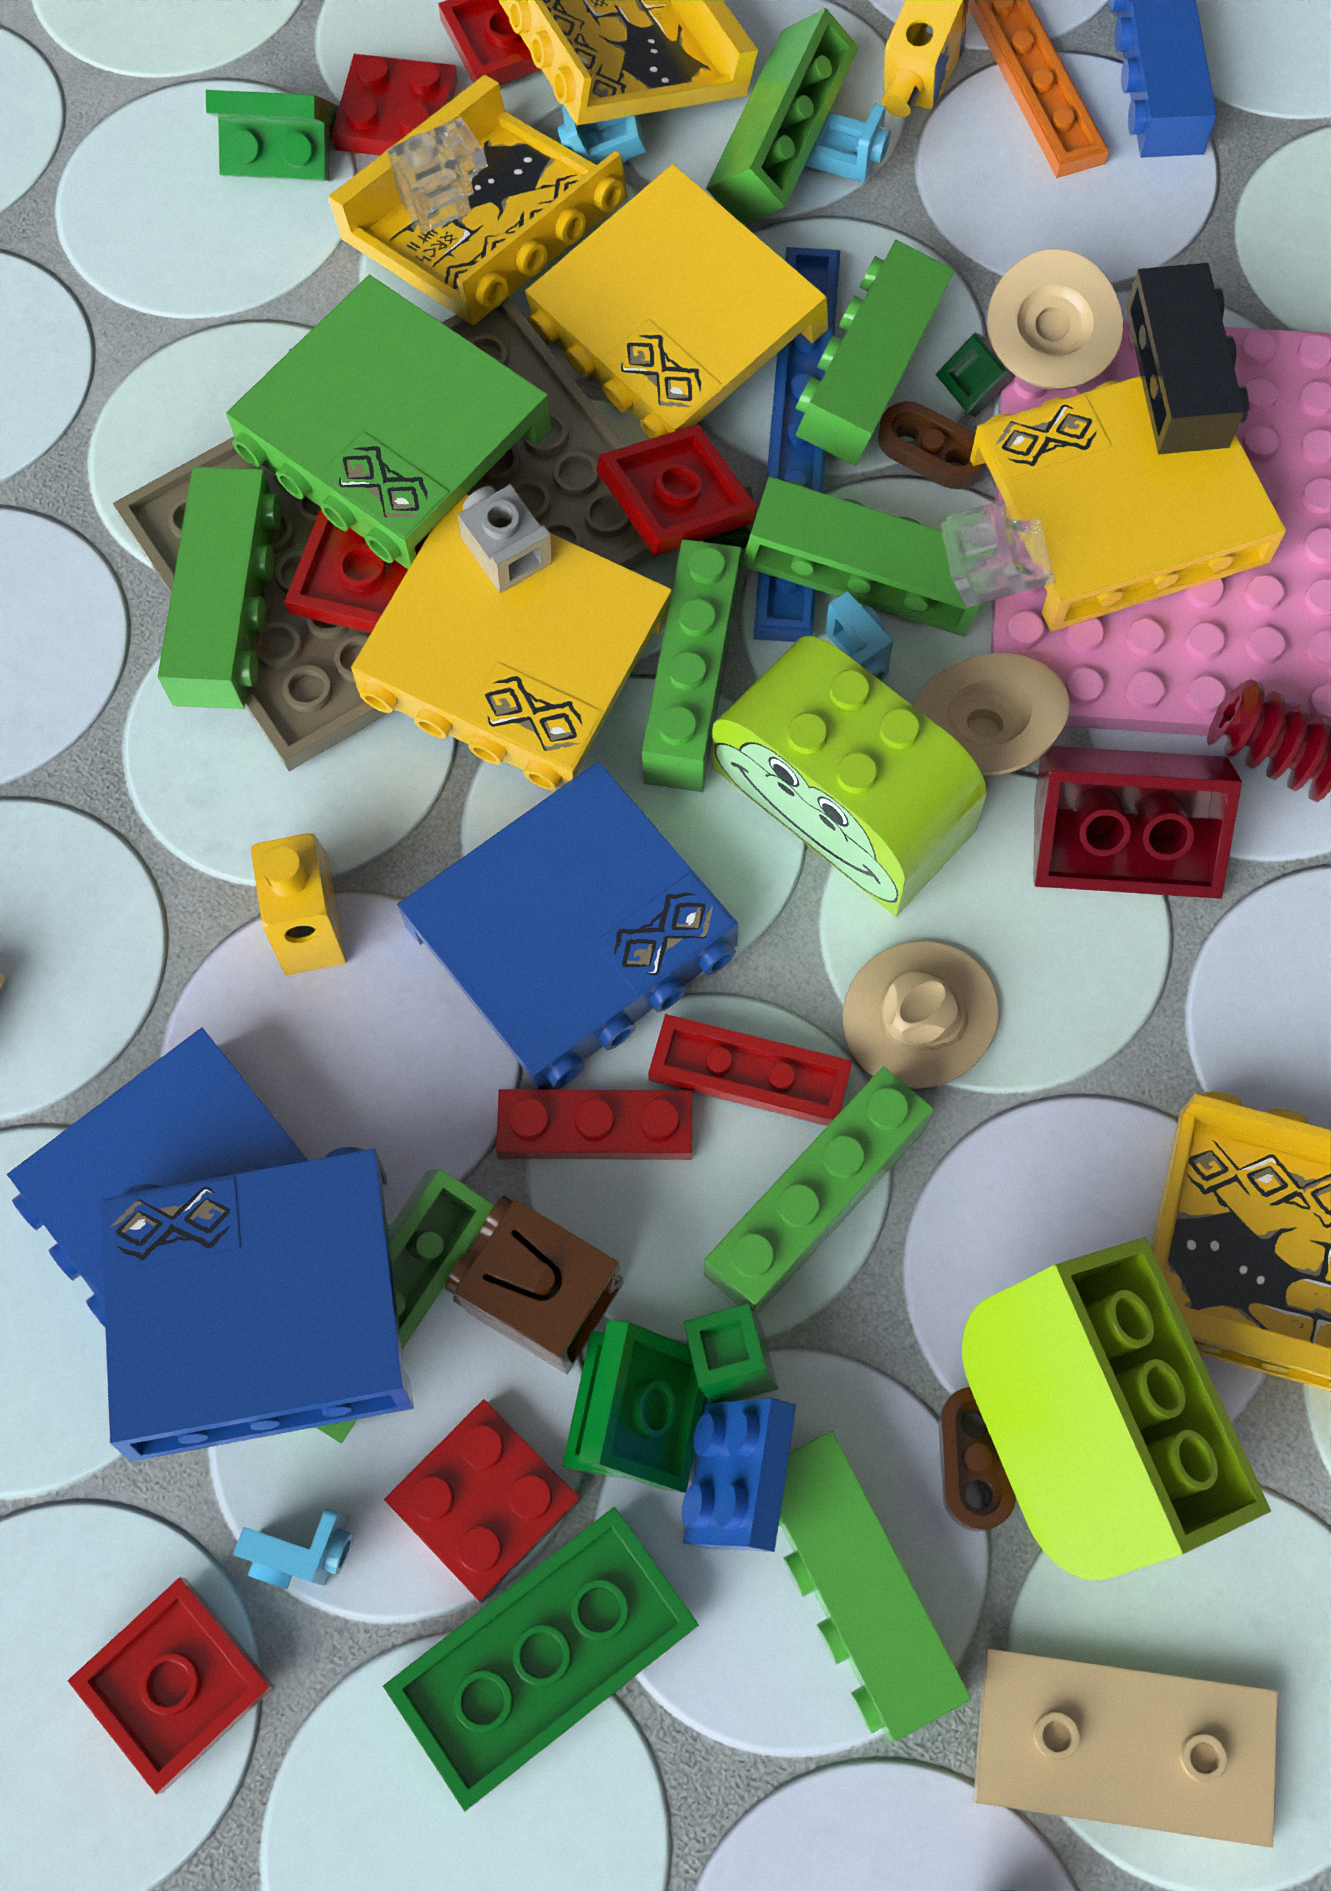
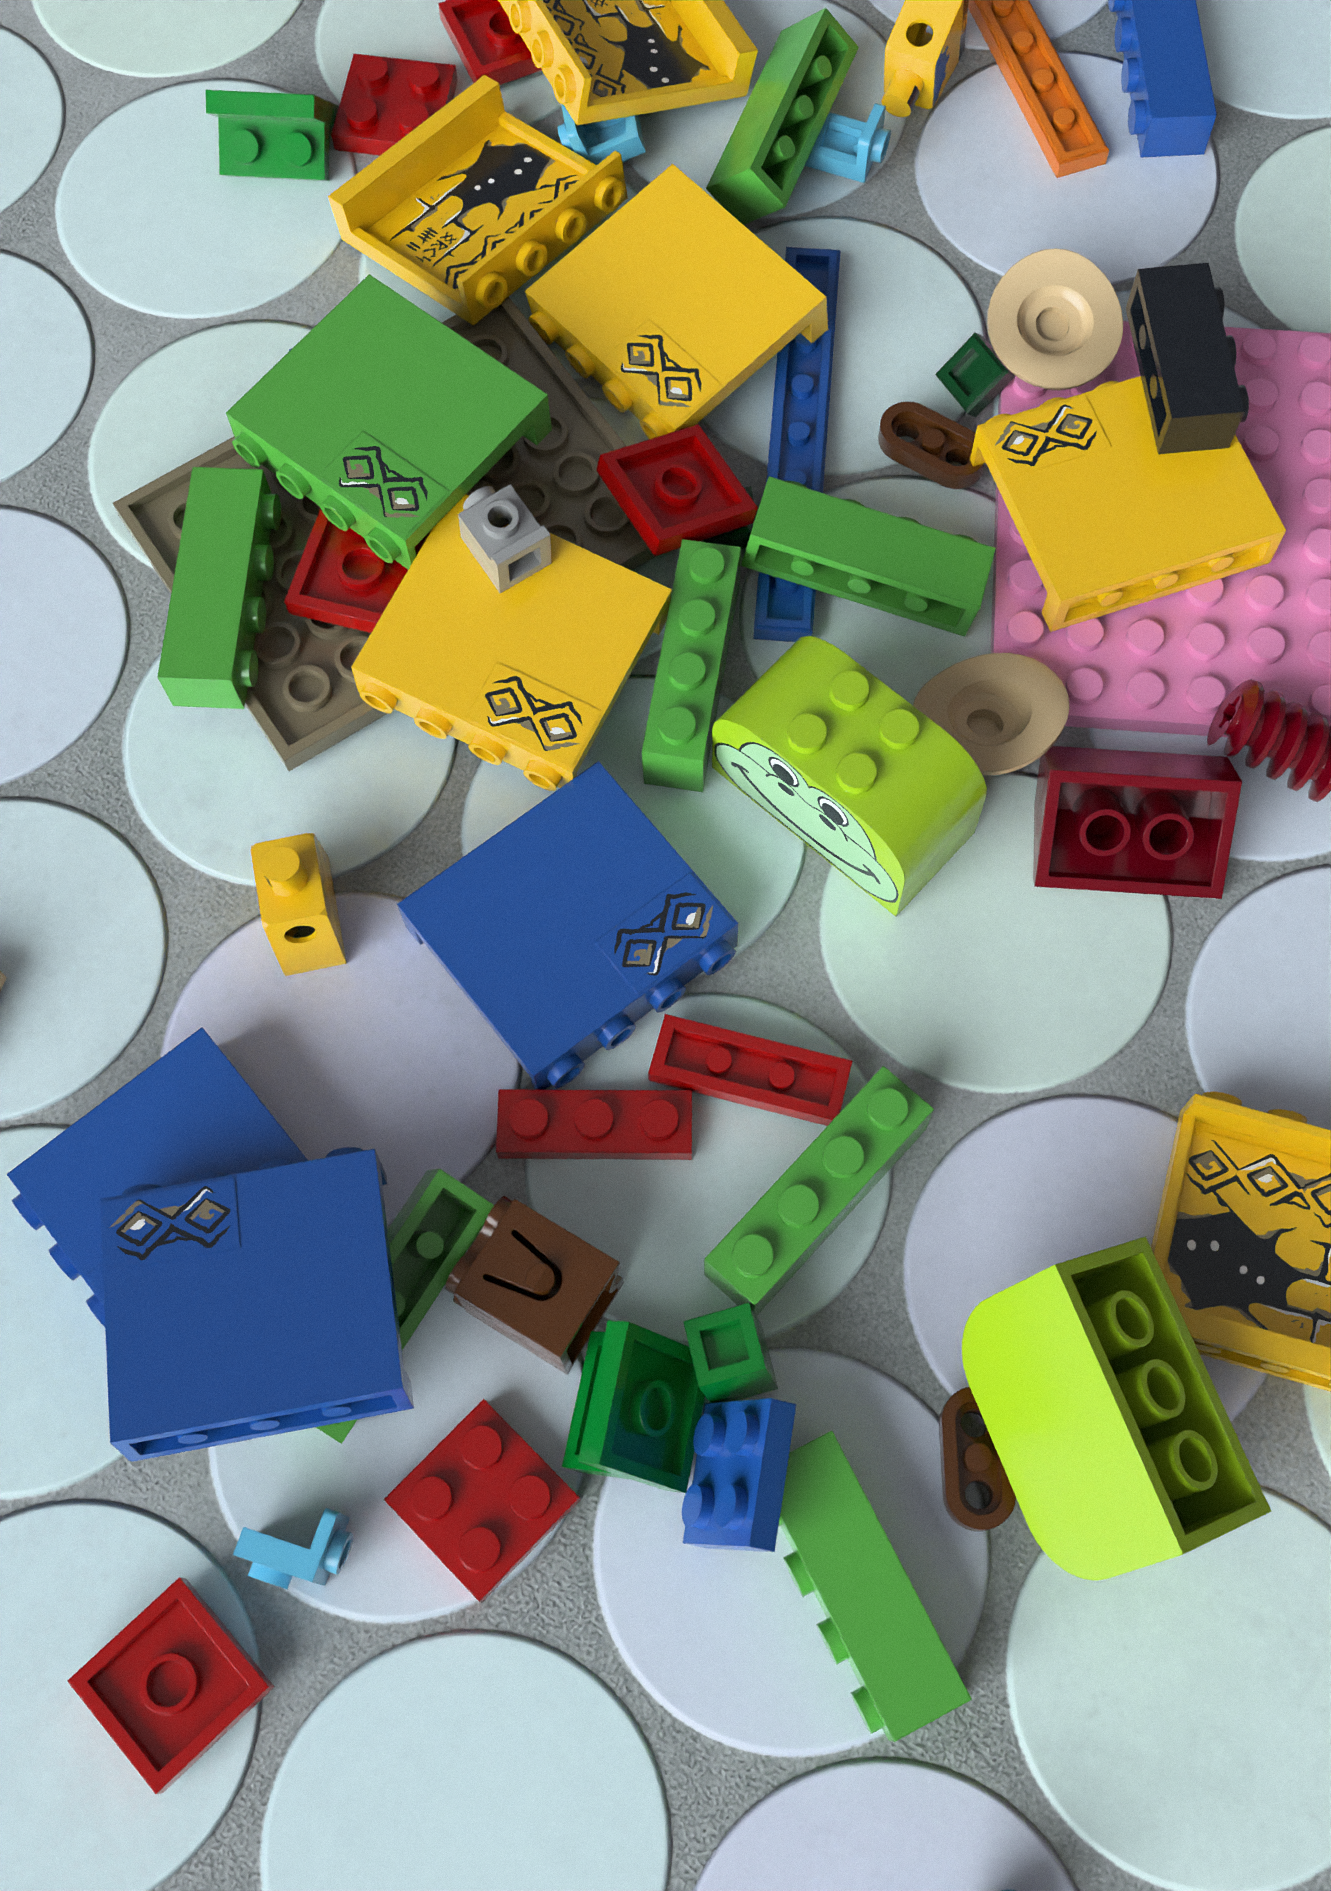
green plate [383,1506,699,1812] -> none
clear brick [386,117,487,234] -> none
bright green brick [795,239,955,466] -> none
medium azure bracket [825,591,893,681] -> none
tan hat [843,941,999,1090] -> none
clear brick [940,500,1056,608] -> none
tan plate [973,1649,1278,1848] -> none

